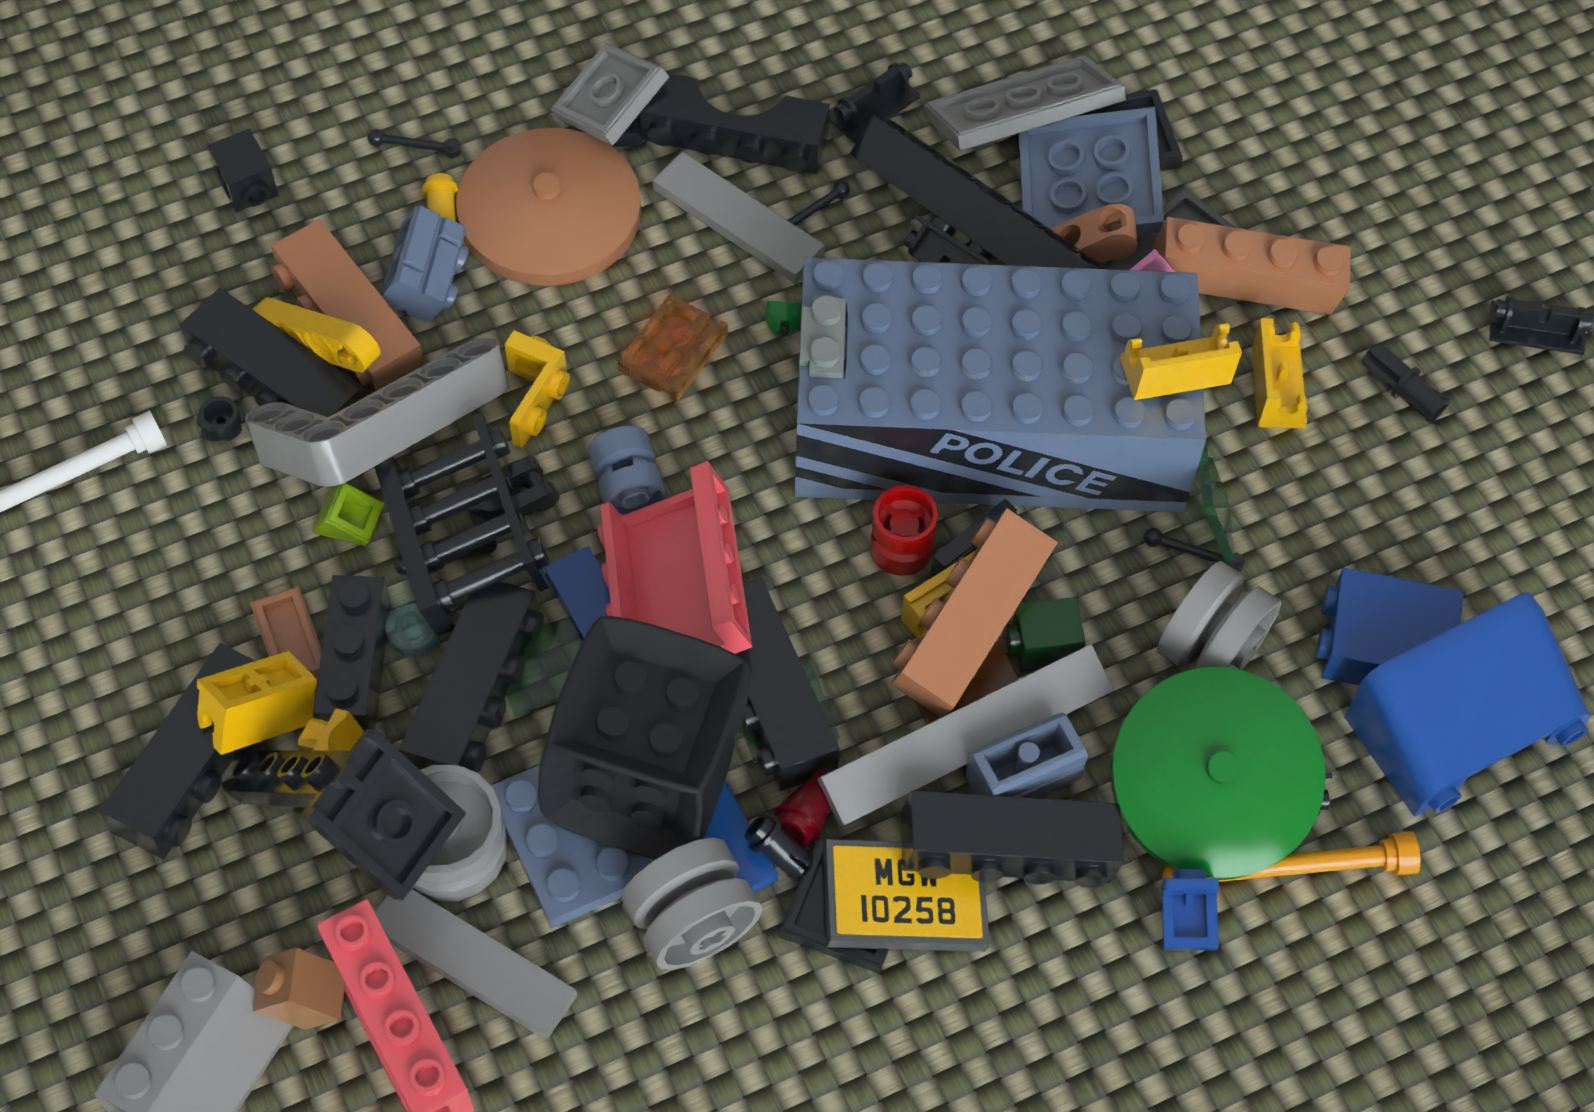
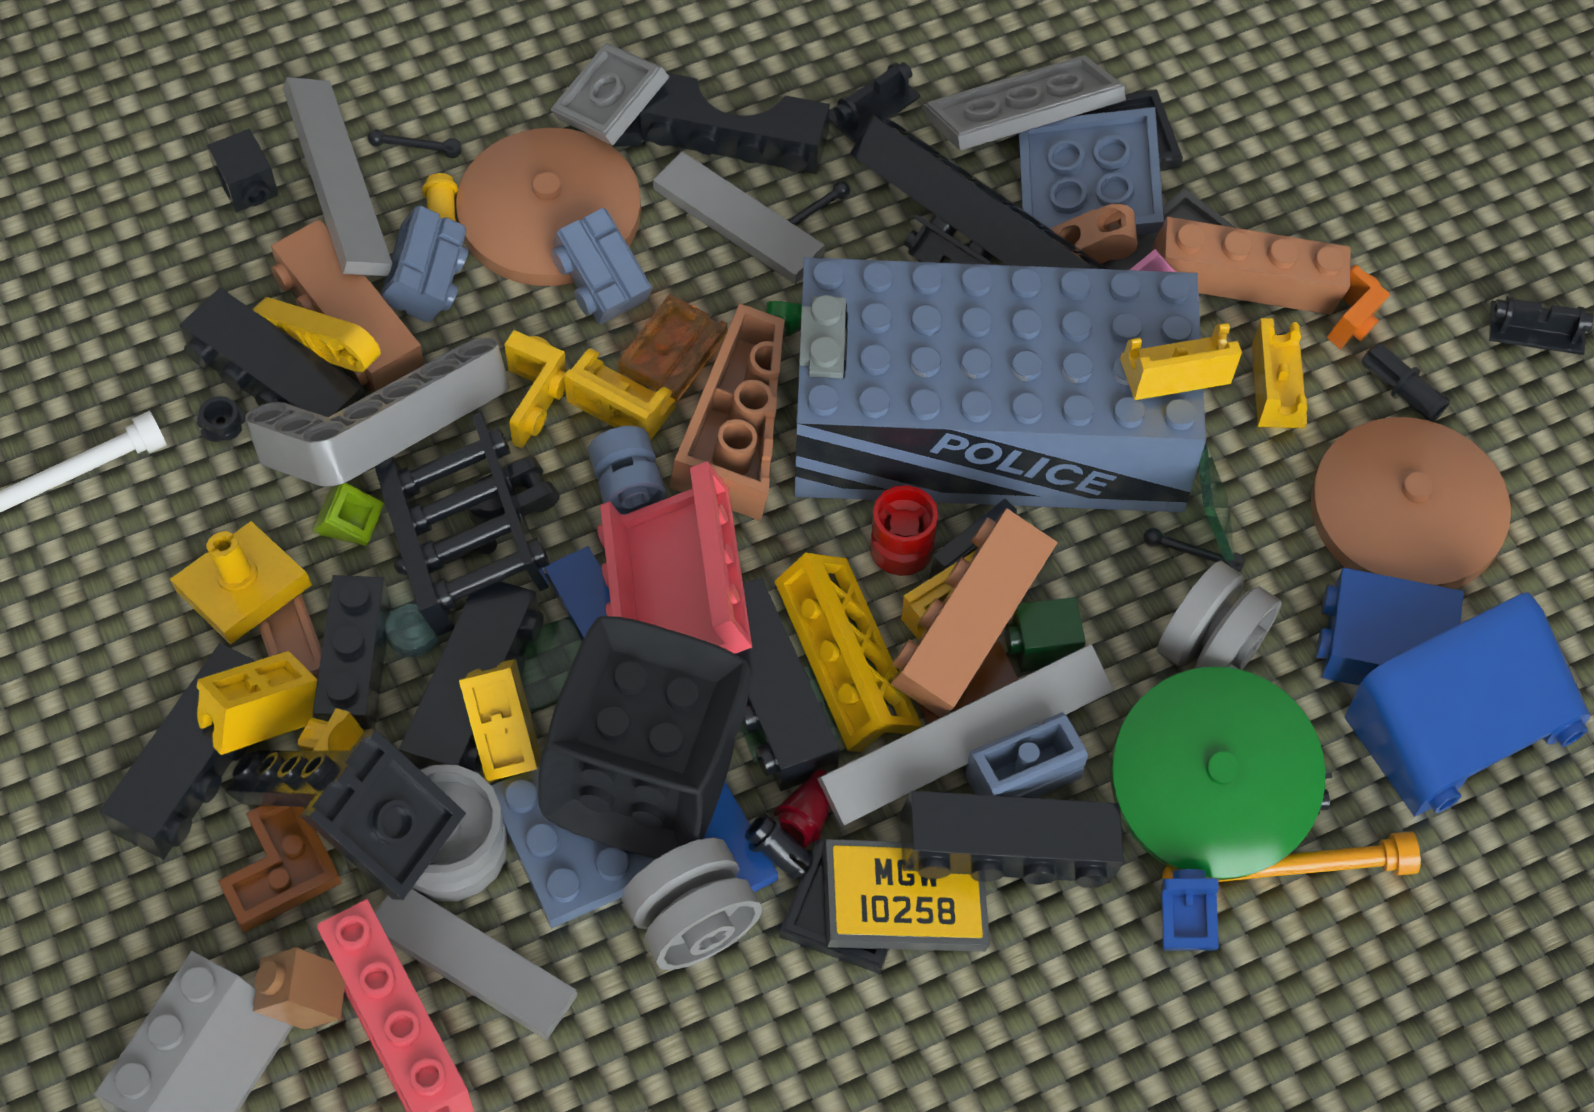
none -> yellow tile [170,521,312,645]
none -> dark orange plate [218,805,342,933]
none -> light grey tile [283,77,392,276]
none -> yellow hinge [459,659,541,782]
none -> sand blue brick [551,208,652,324]
none -> yellow hinge [564,348,676,440]
none -> nougat wedge [669,303,785,521]
none -> yellow fence [774,553,922,752]
none -> nougat dish [1311,417,1511,589]
none -> orange bracket [1326,265,1391,350]

